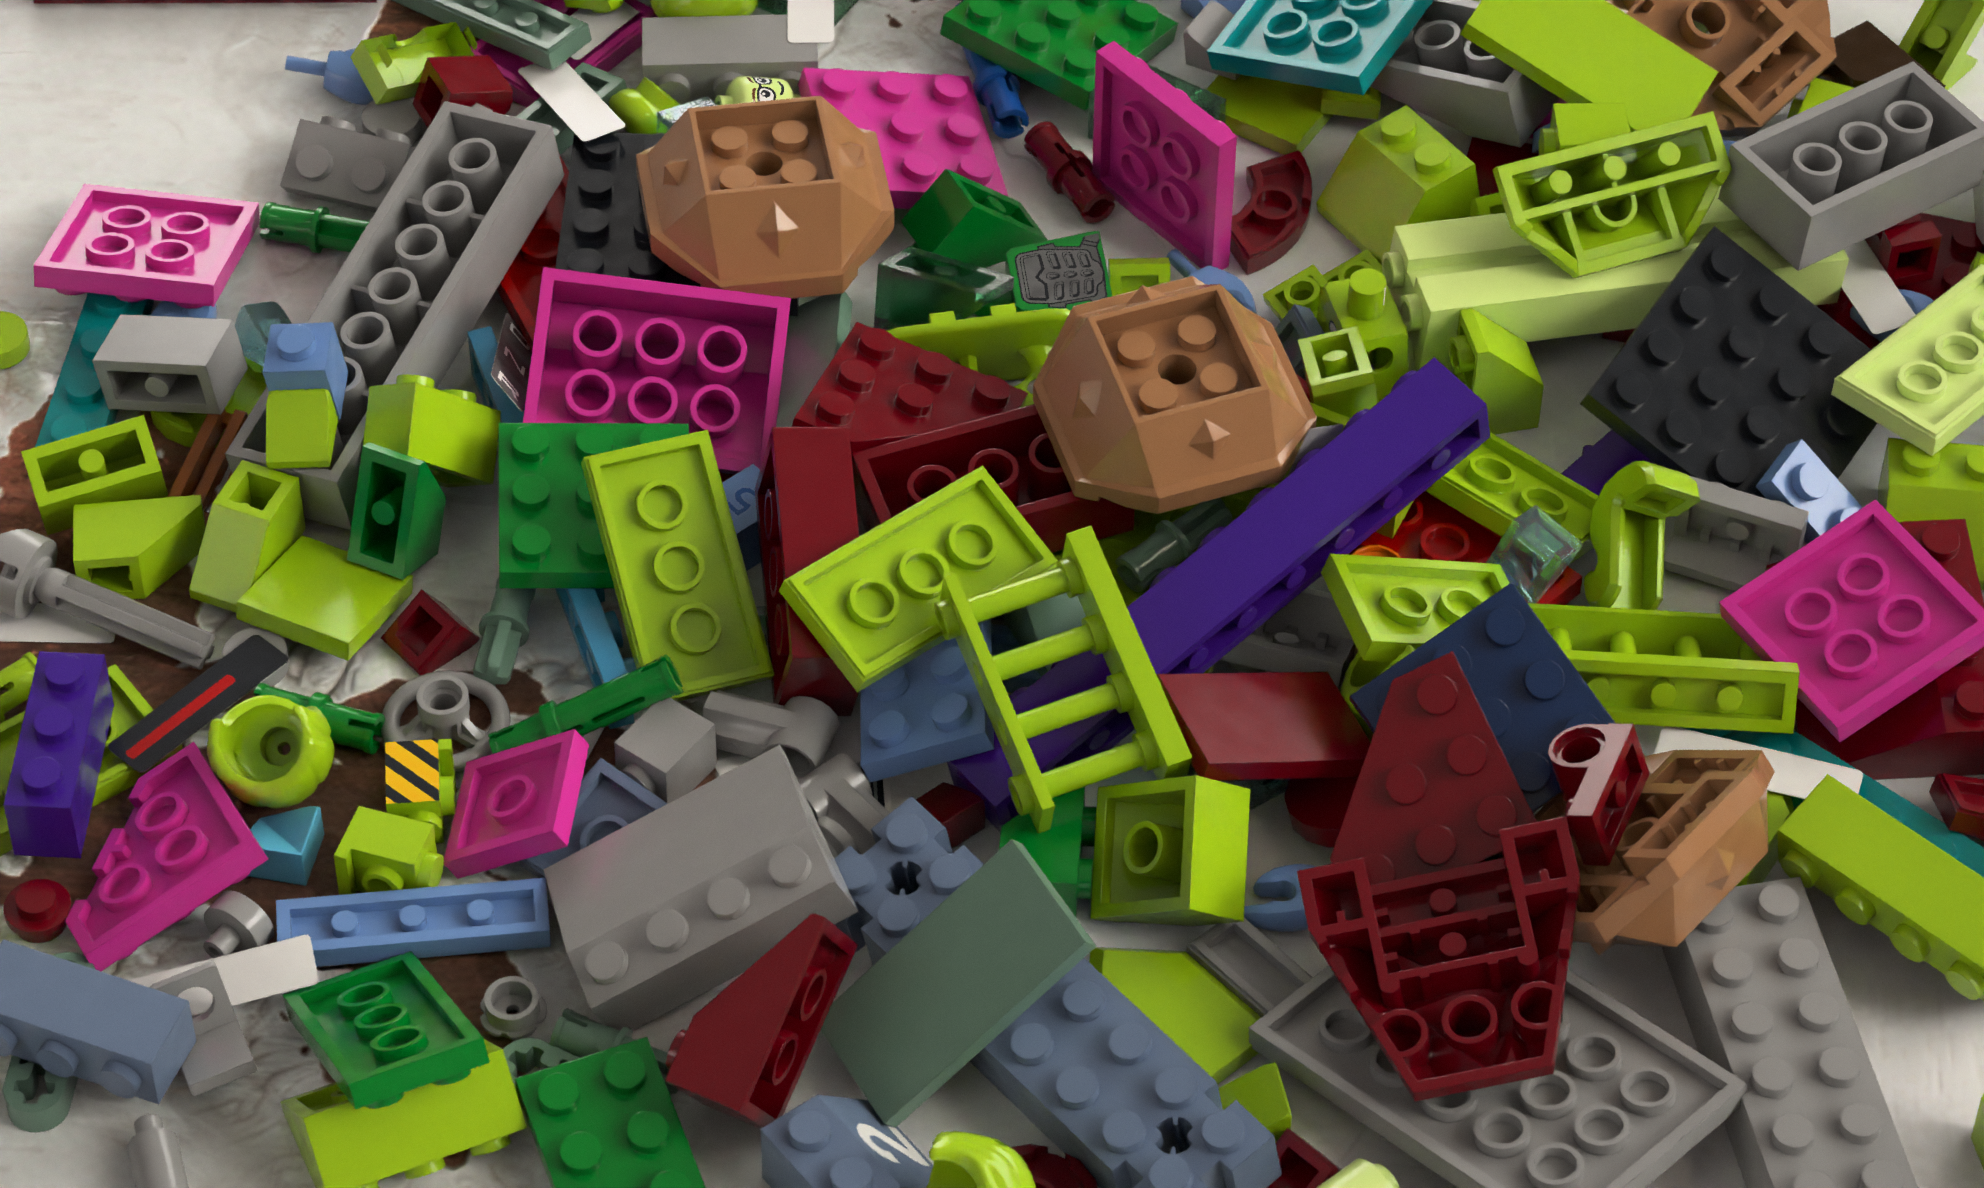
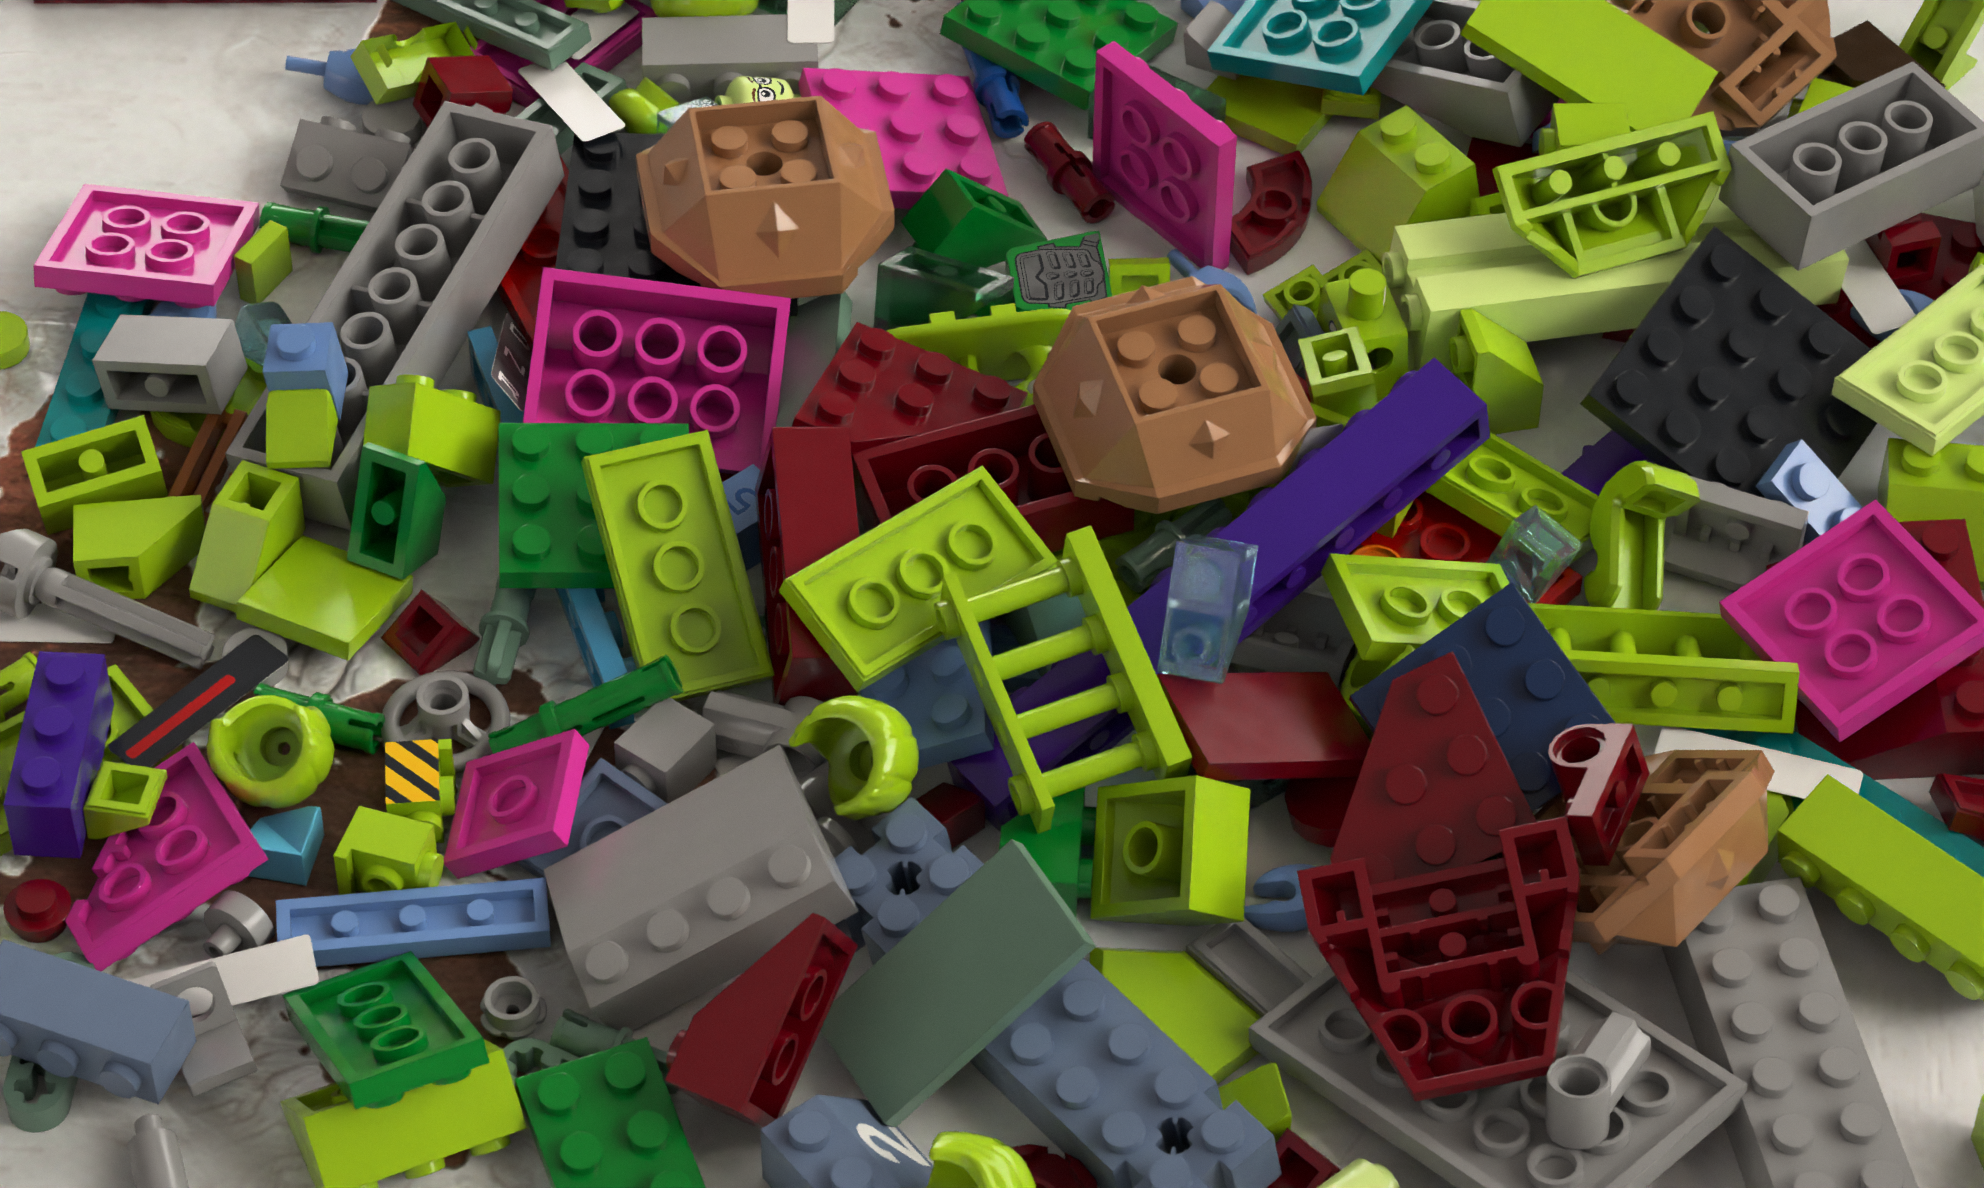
none -> lime slope [83,761,168,839]
none -> lime tile [234,220,293,307]
none -> lime piece [788,695,919,820]
none -> clear light blue slope [1157,534,1258,684]
none -> light grey piece [1545,1012,1651,1150]

